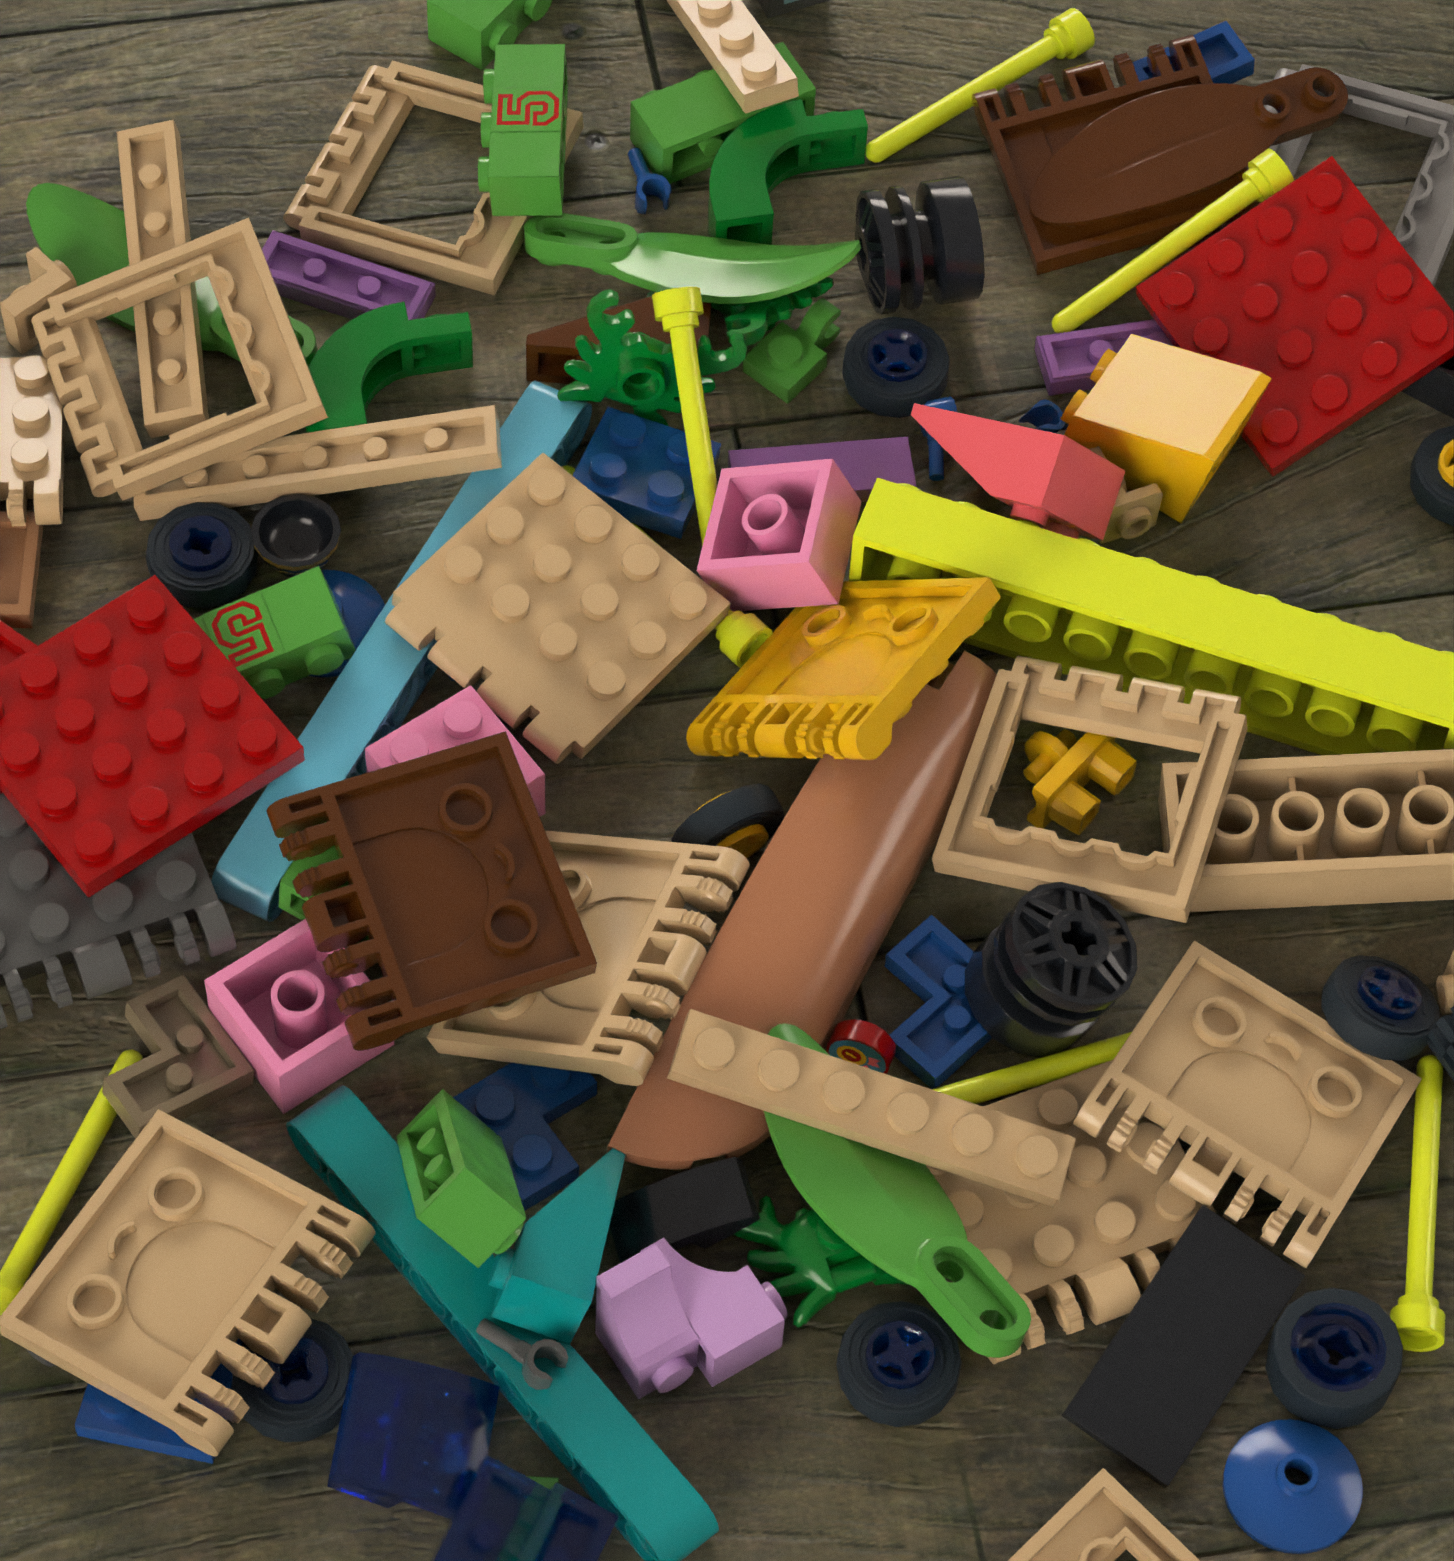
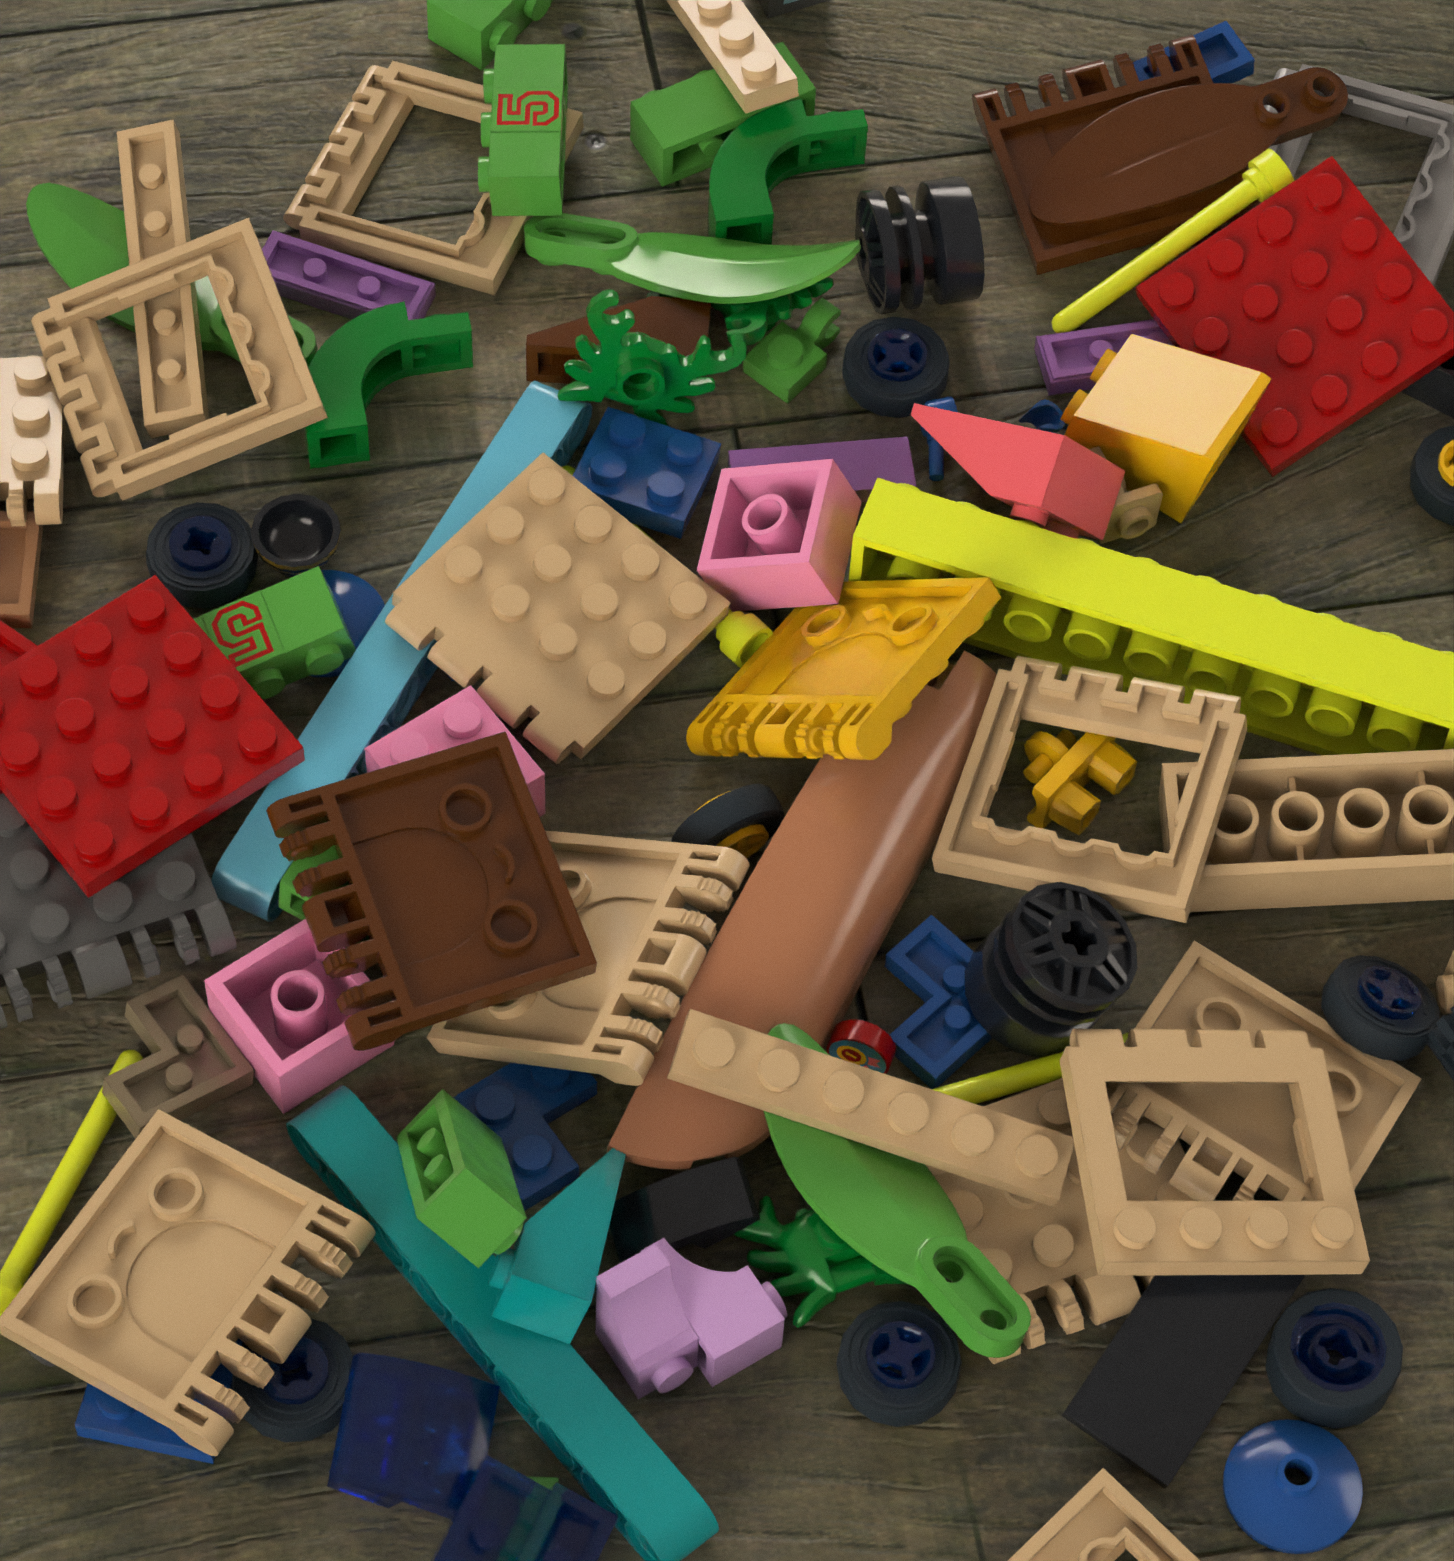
tan bracket [0,247,77,355] -> none
tan plate [134,405,502,521] -> none
dark grey hand [476,1318,568,1390] -> none
blue hand [627,148,671,214] -> none
neon yellow piece [652,287,717,546] -> none
neon yellow piece [865,8,1095,163] -> none
neon yellow piece [1390,1055,1446,1352] -> none
none -> tan hinge [1059,1029,1370,1276]

